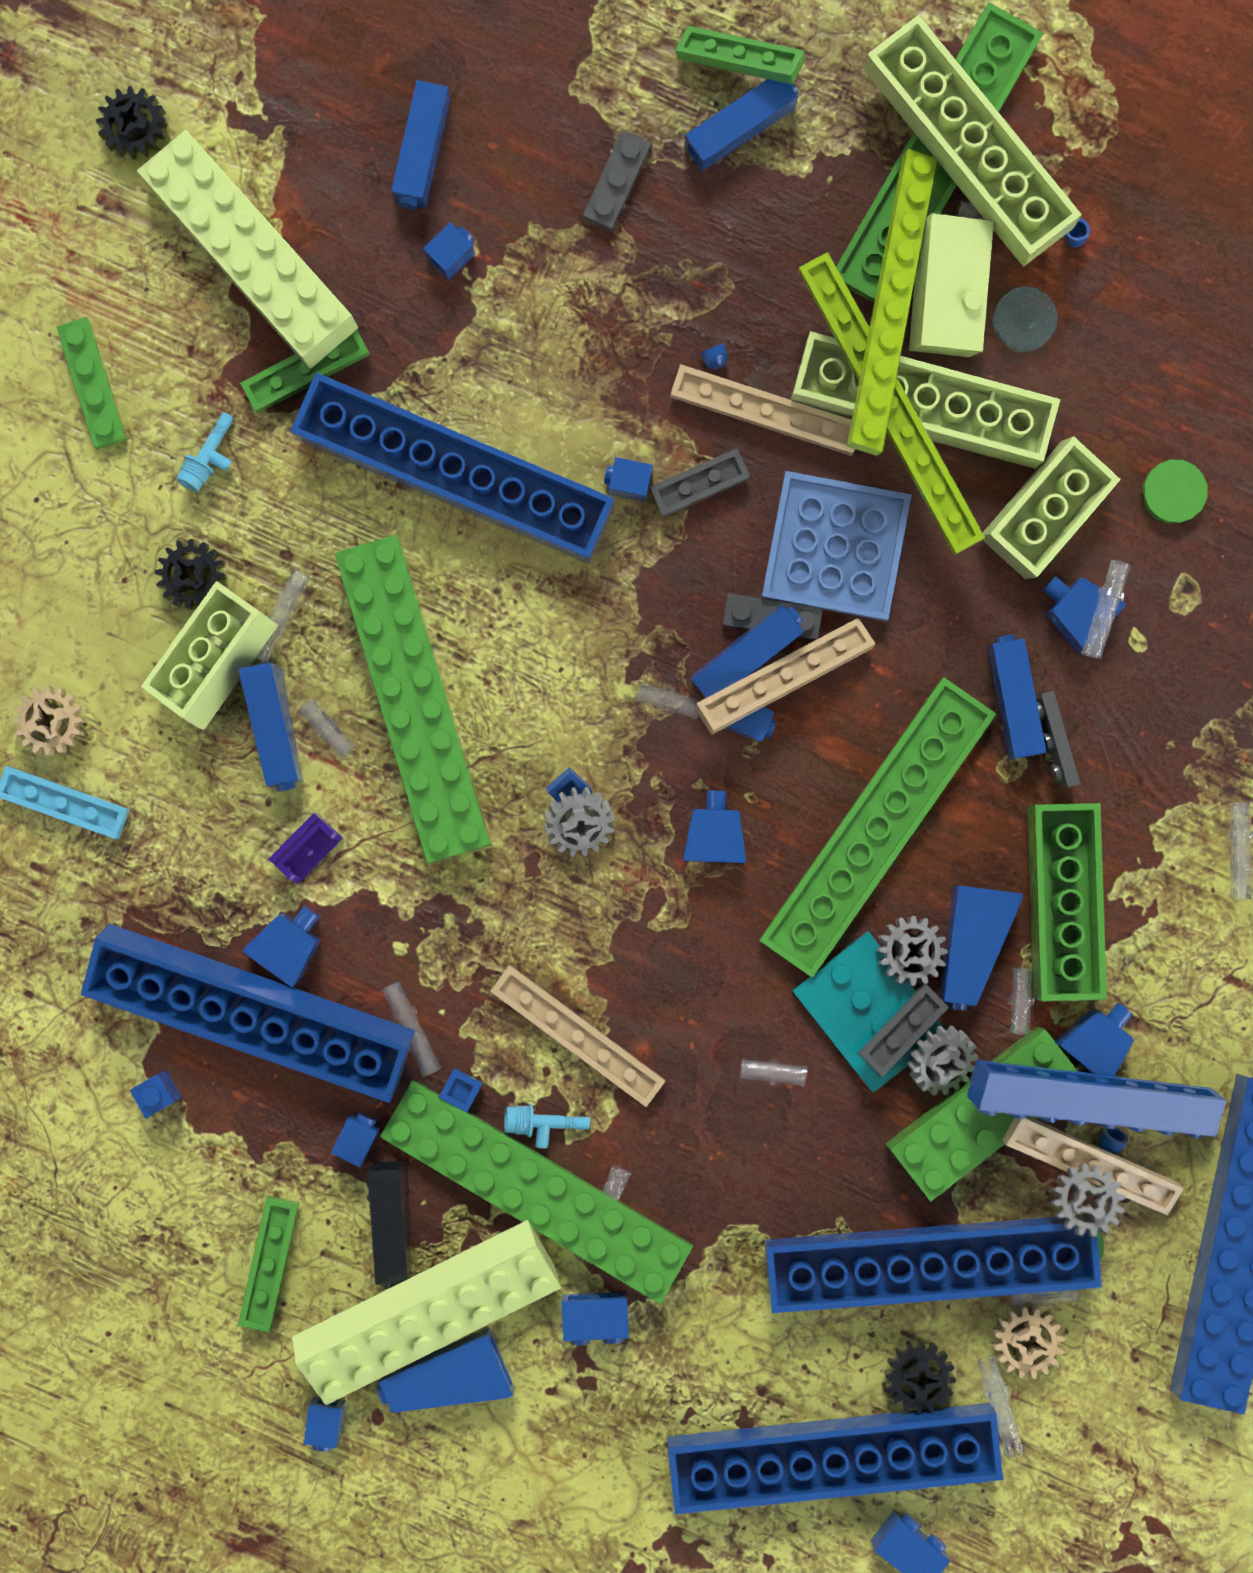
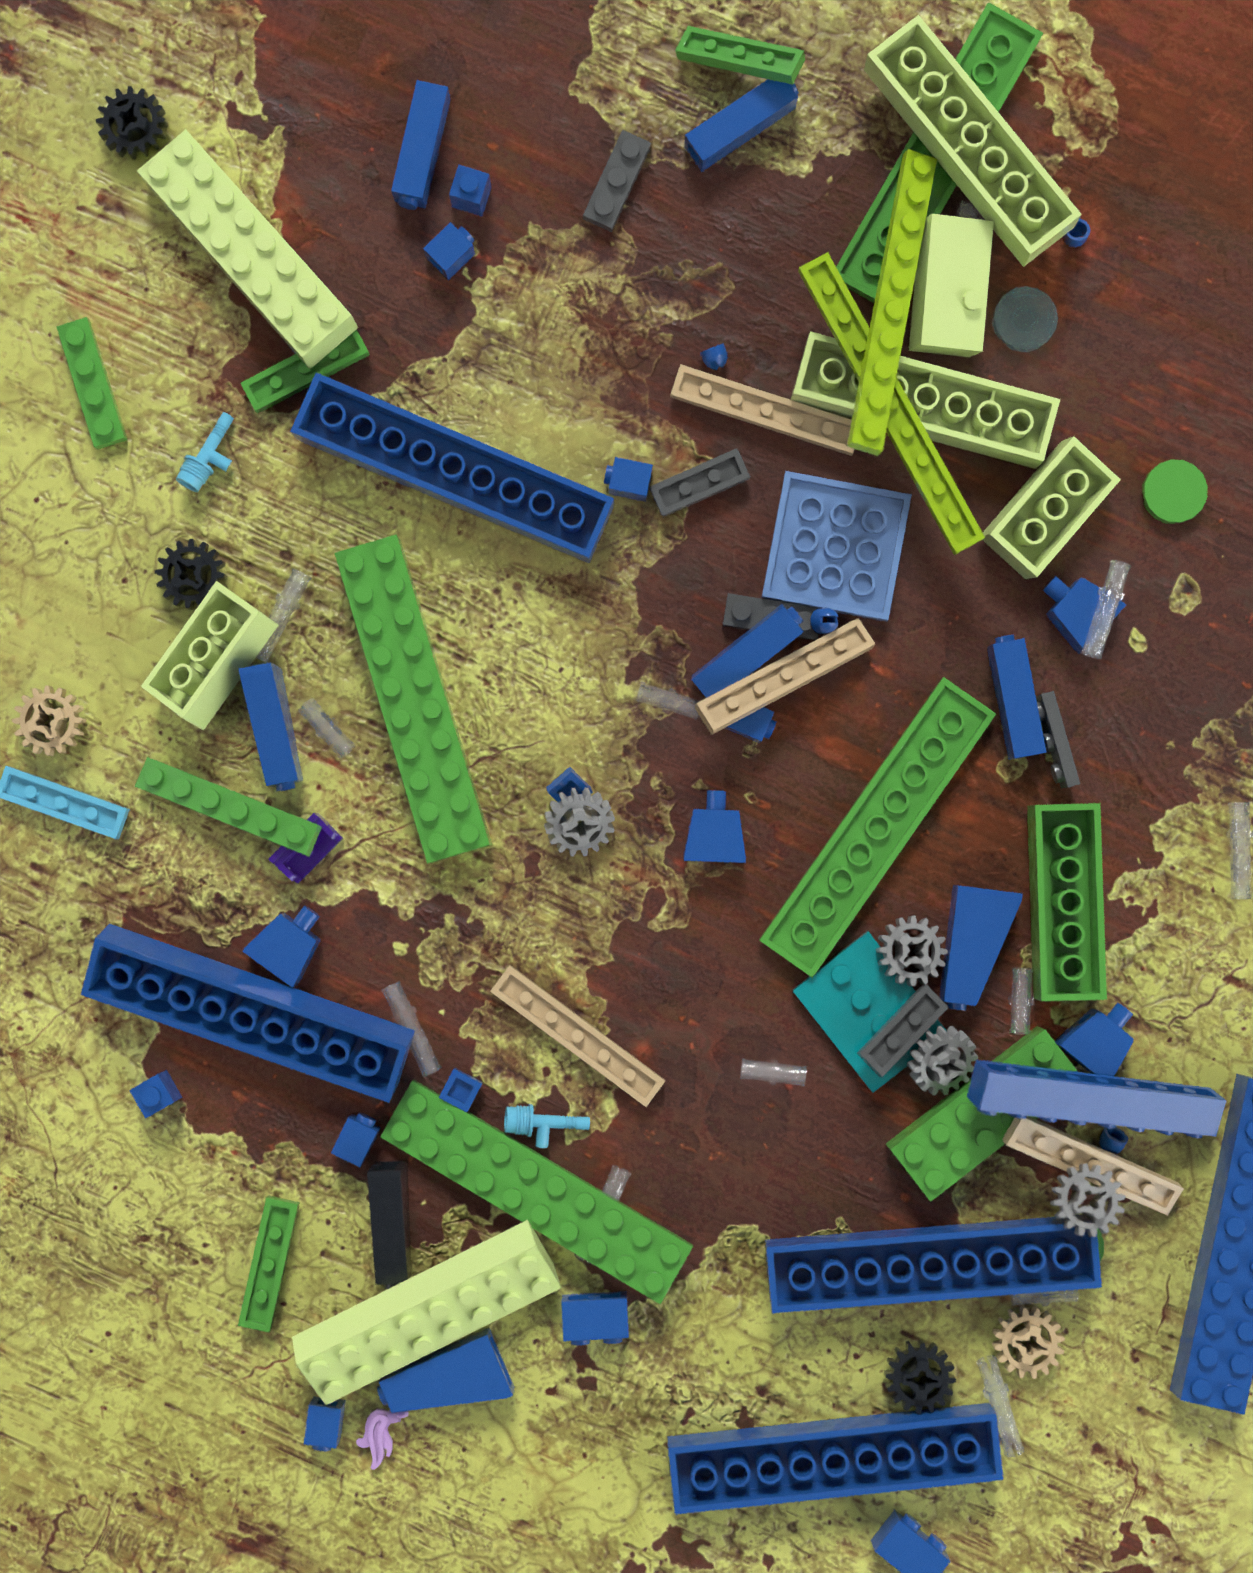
none -> bright green plate [135,757,322,857]
none -> lavender piece [356,1409,409,1470]
none -> blue brick [449,164,492,216]
none -> blue hinge [811,608,839,634]

